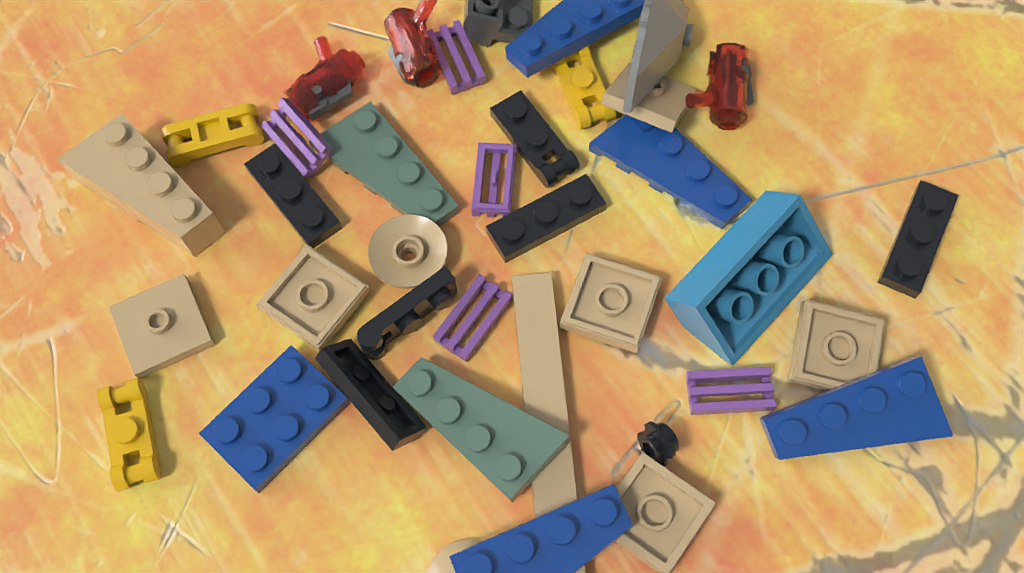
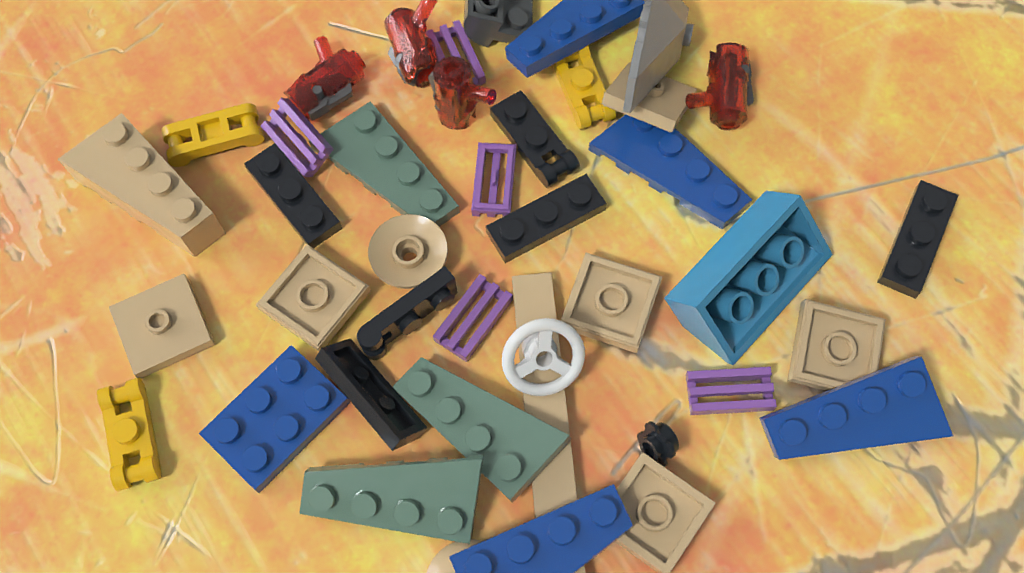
none -> sand green wing [299,455,484,544]
none -> clear red piece [428,56,497,130]
none -> white piece [502,318,585,396]

